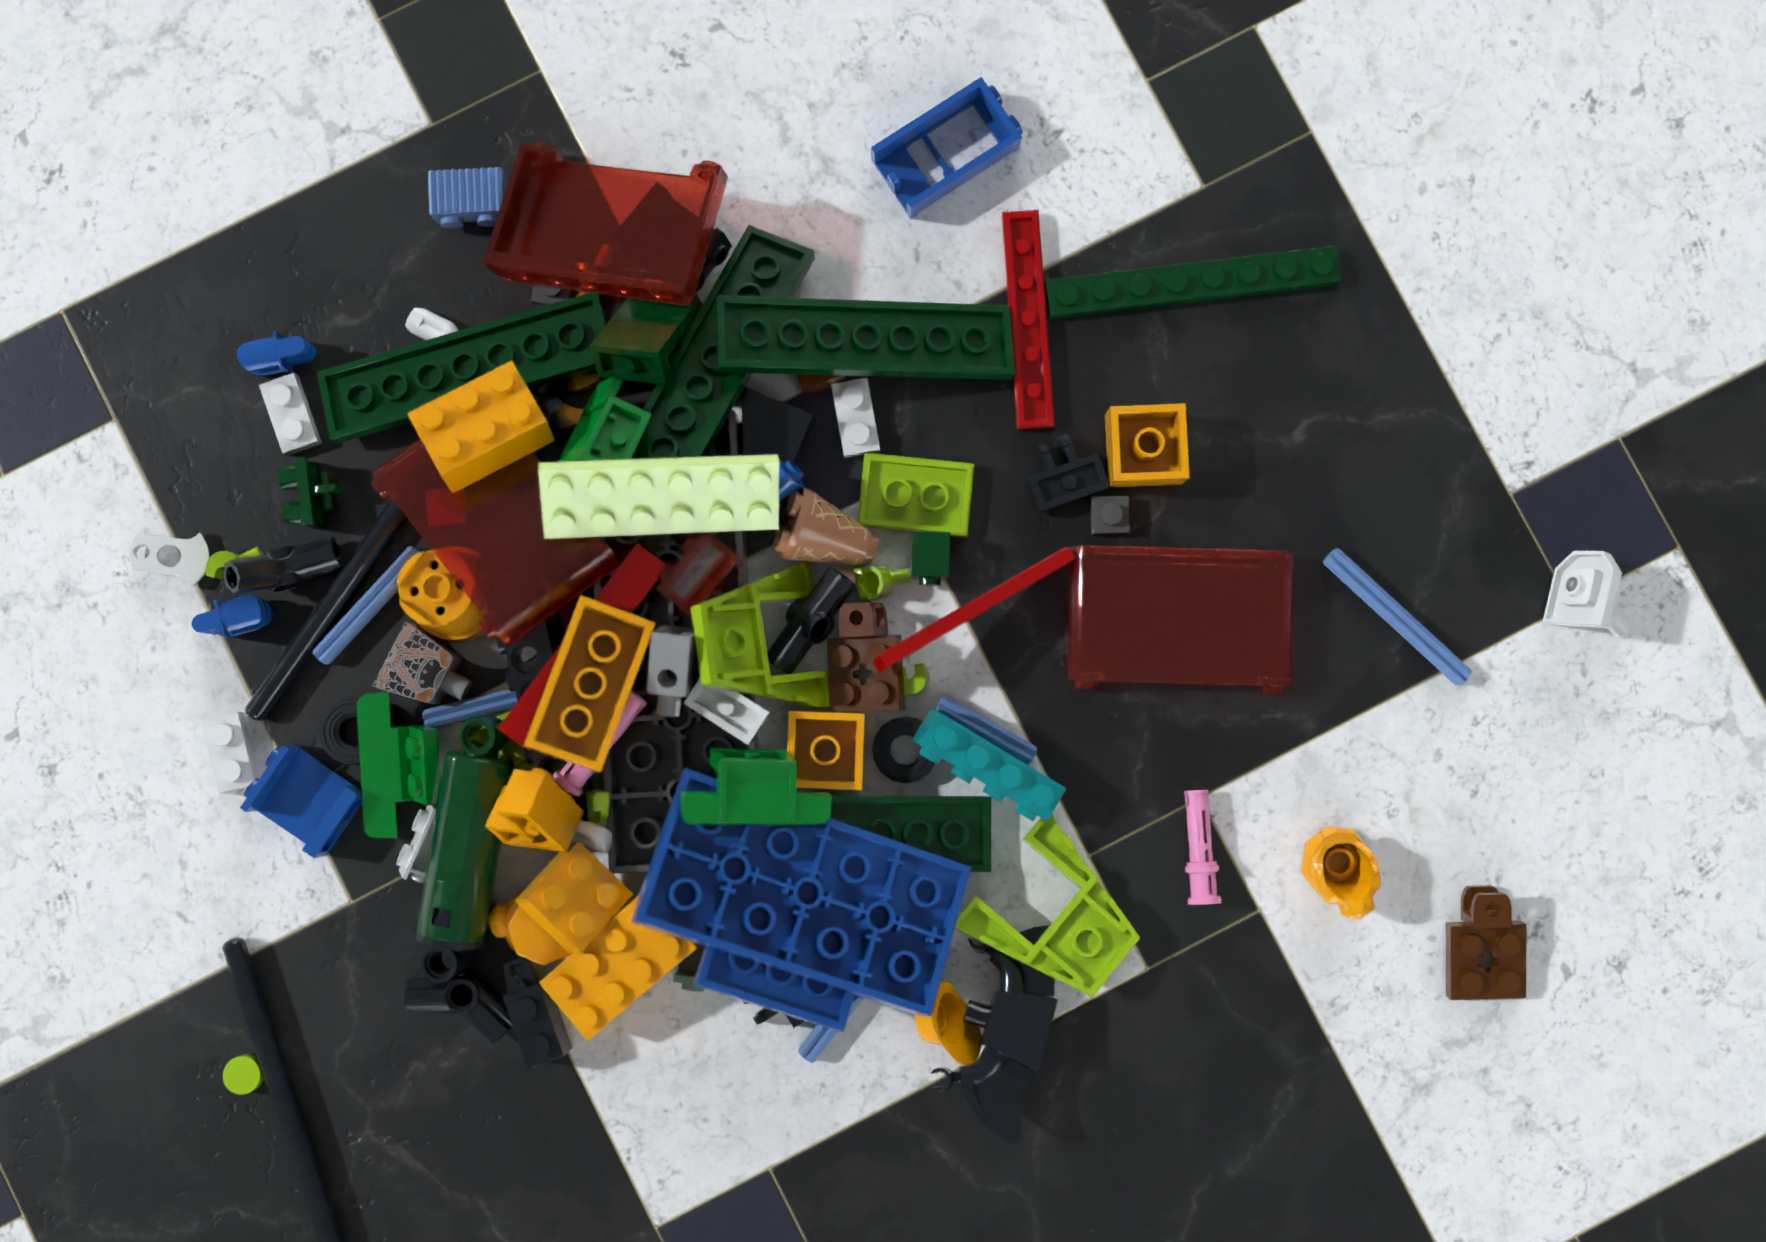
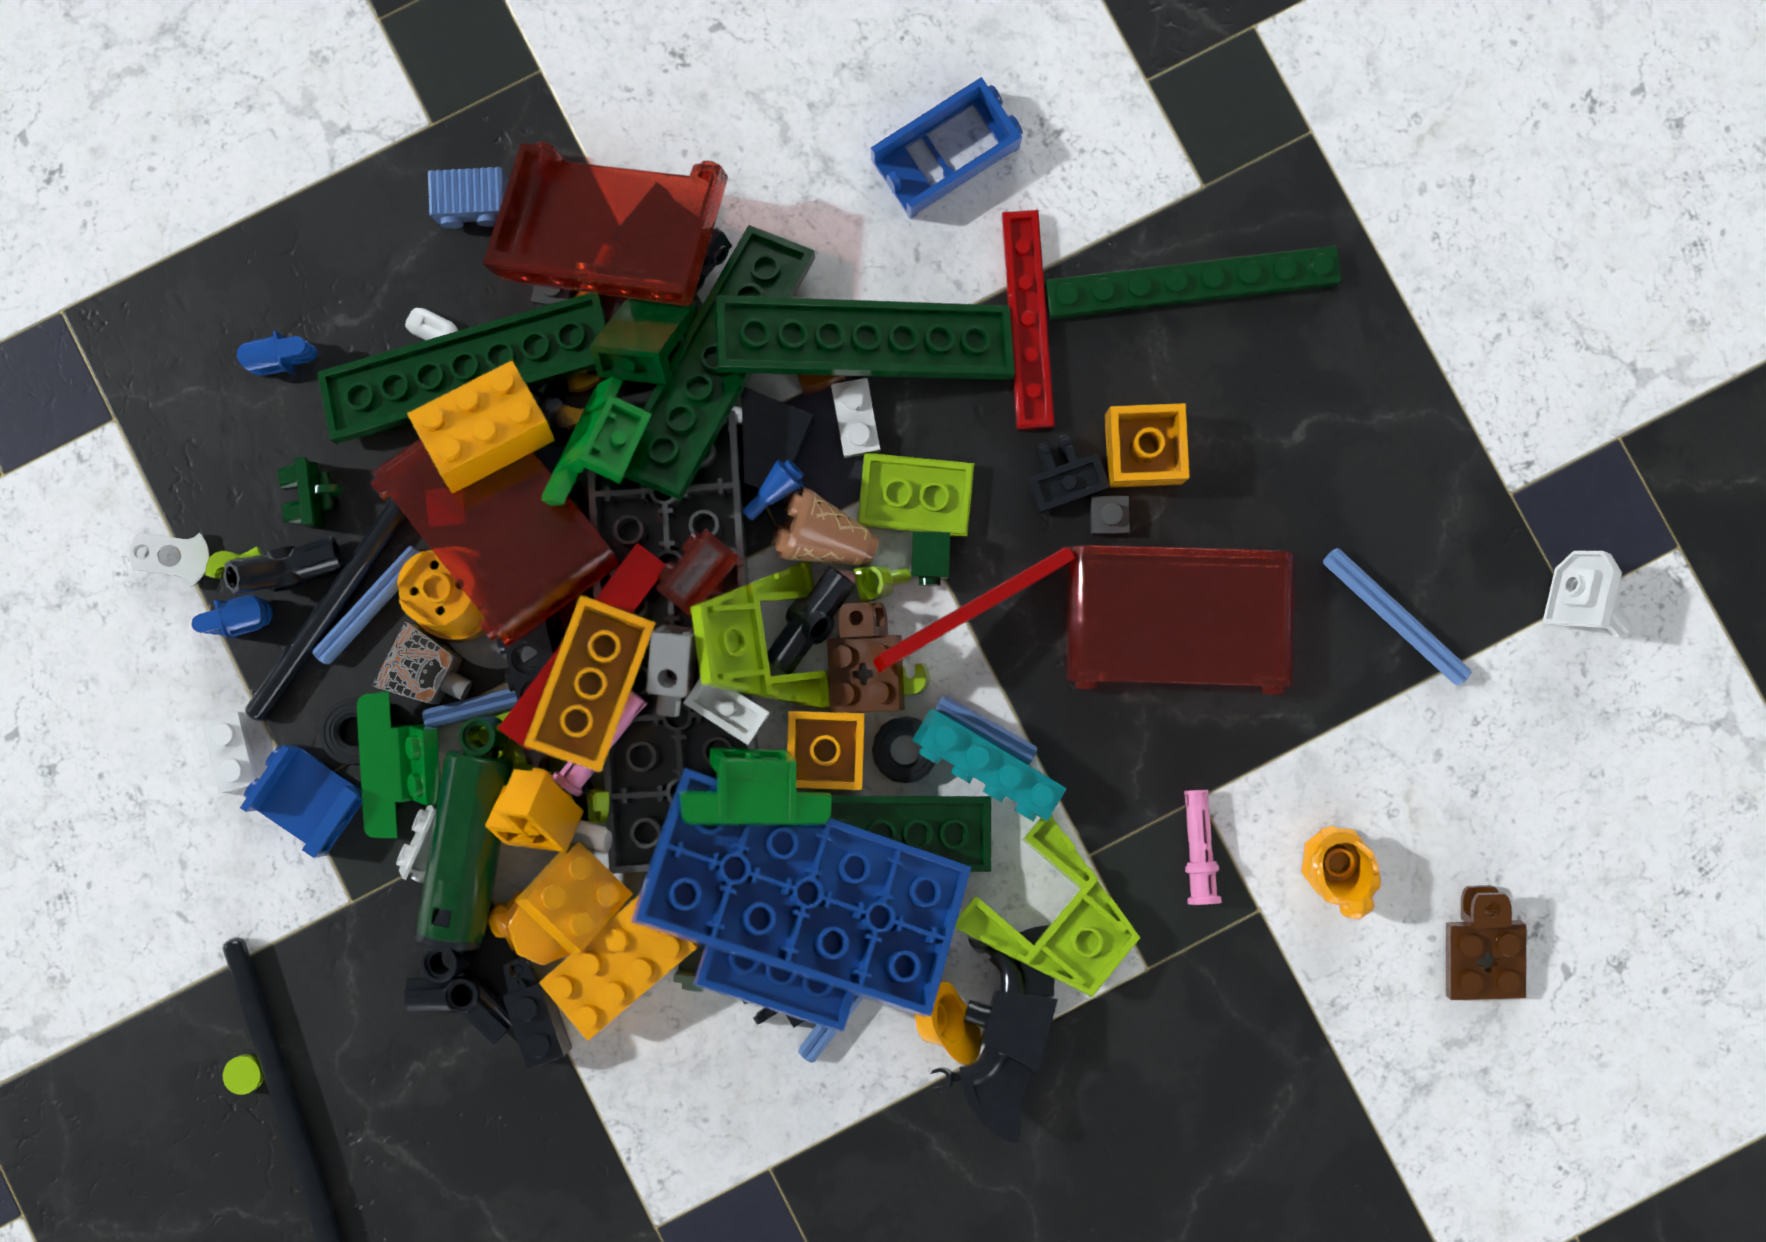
white plate [259,373,322,456] -> none
yellowish green plate [538,454,779,539] -> none

